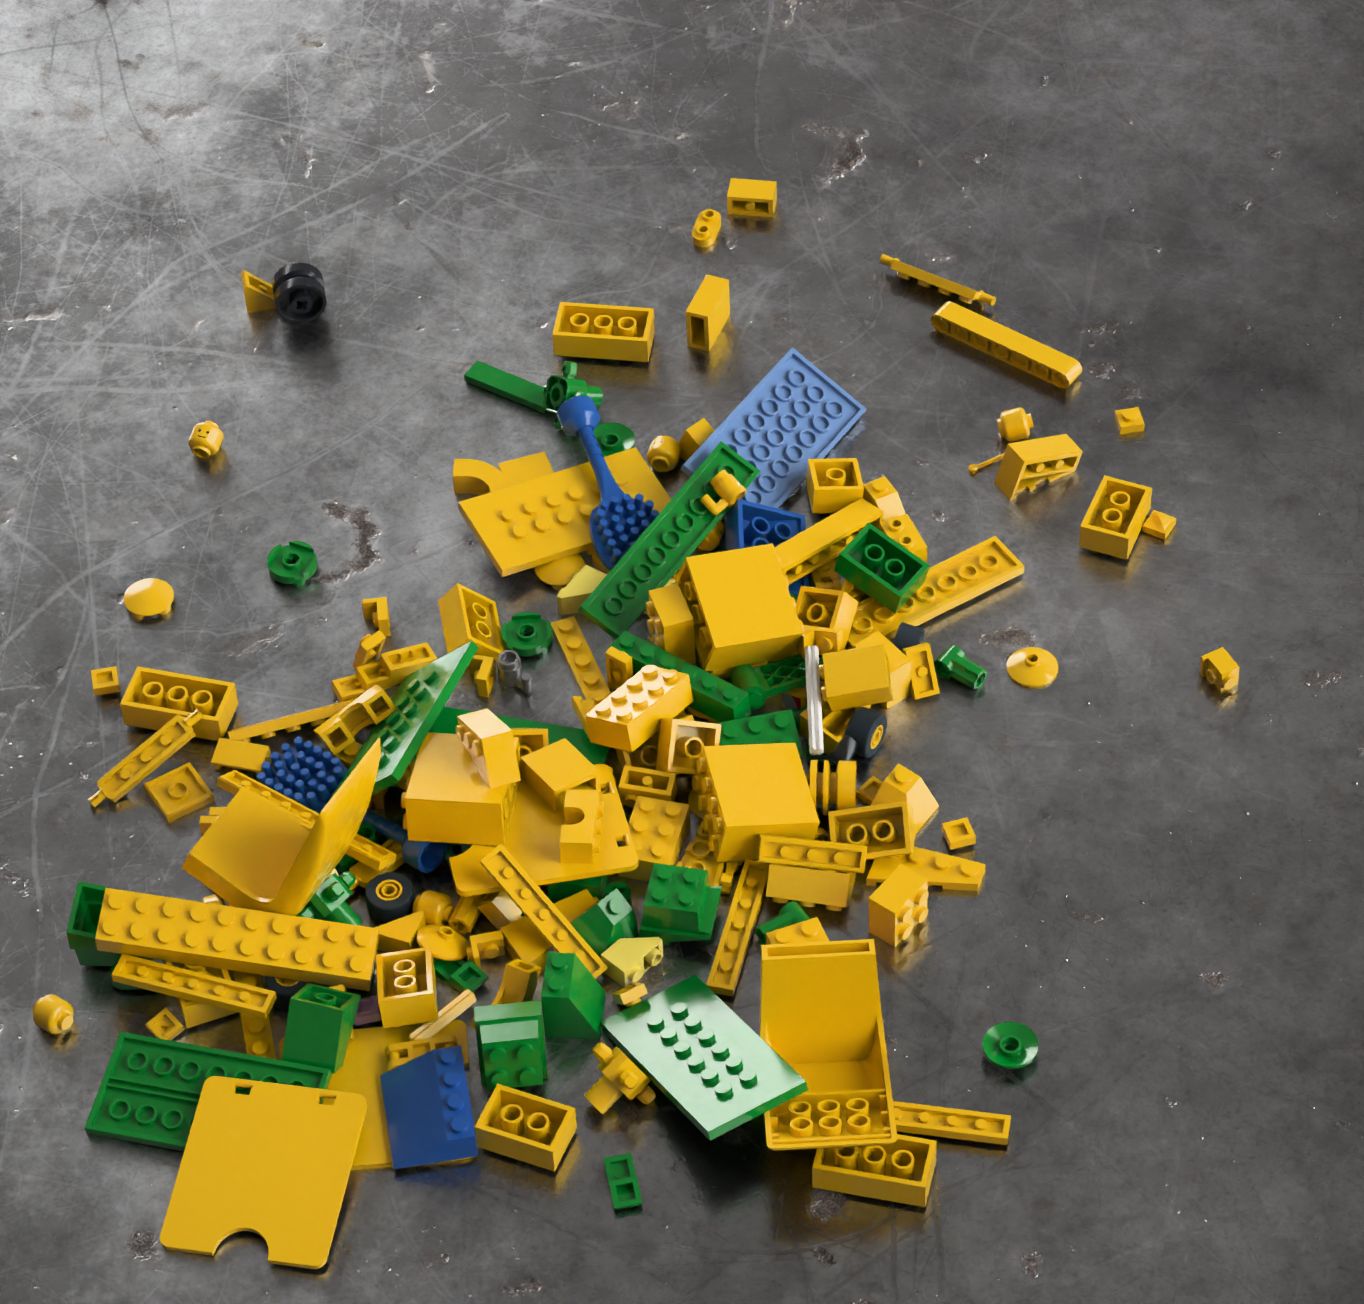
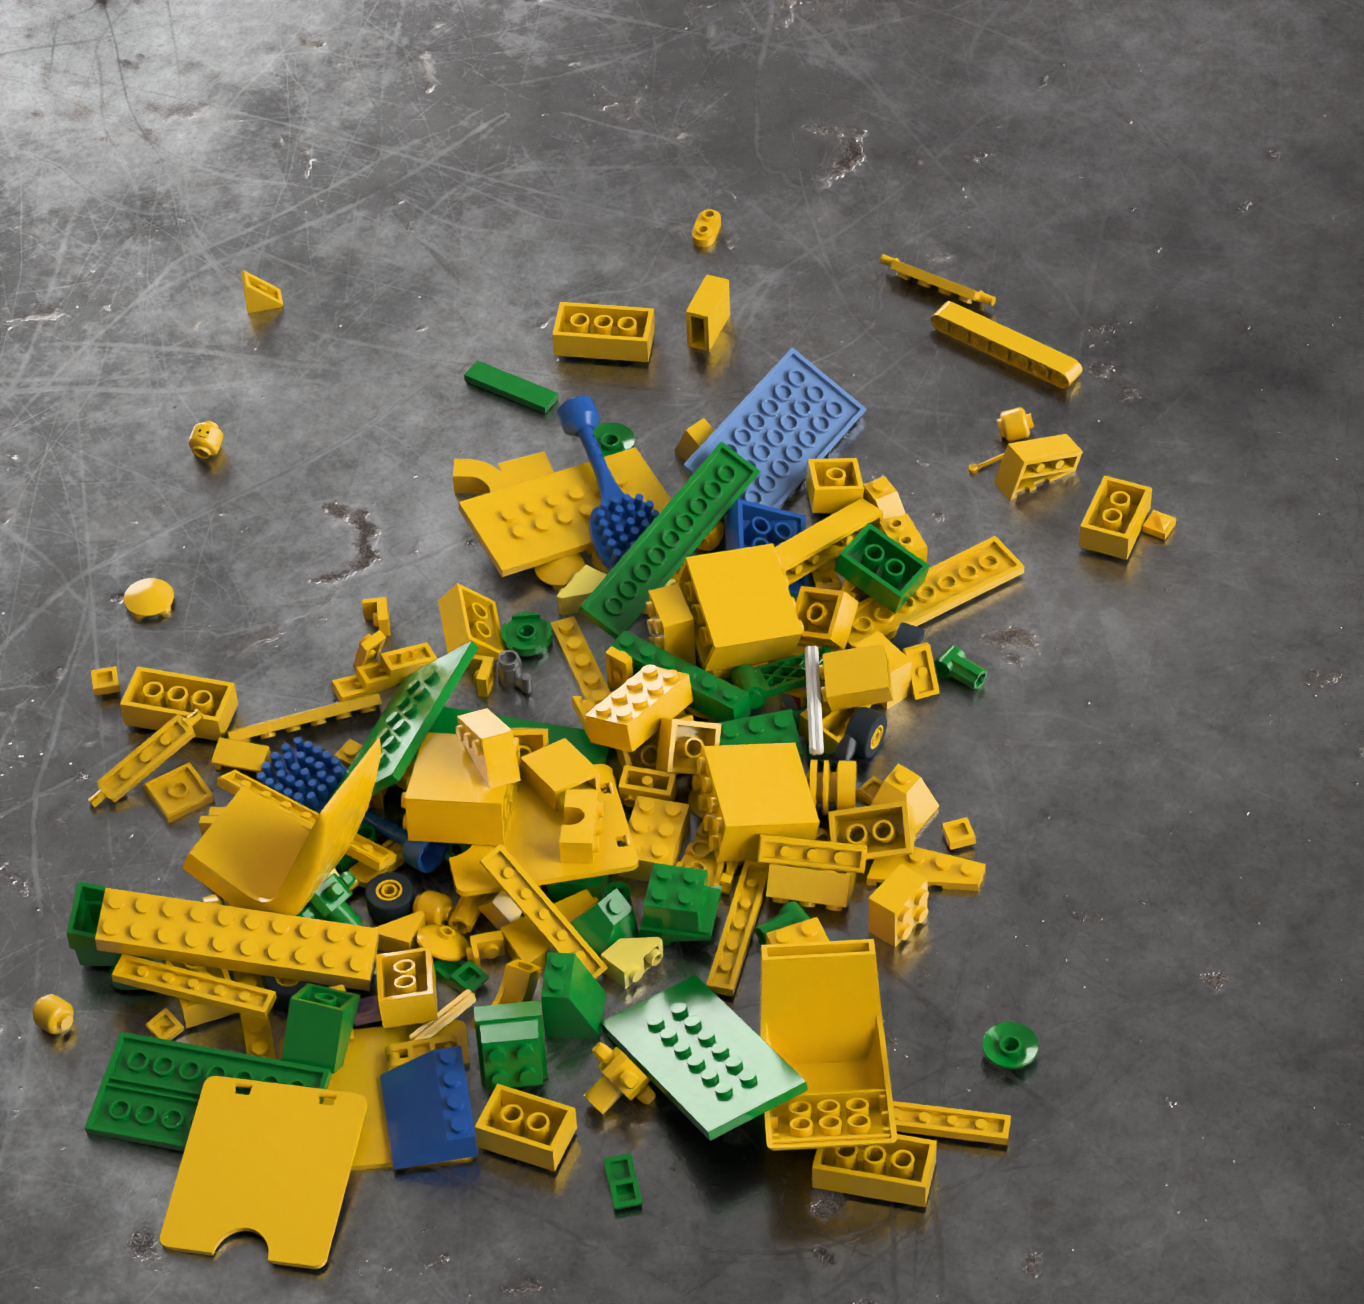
green plate [267,541,318,587] -> none
black wheel [272,262,327,323] -> none
yellow arch [313,685,397,756] -> none
green piece [542,361,603,430] -> none
yellow plate [611,982,648,1007] -> none
yellow head [647,436,682,472] -> none
yellow piece [700,470,747,515] -> none
yellow brick [727,178,777,217] -> none
yellow slope [797,625,844,660] -> none
yellow dish [1007,647,1058,688] -> none
yellow plate [1114,407,1145,434] -> none
yellow brick [1199,647,1240,692] -> none

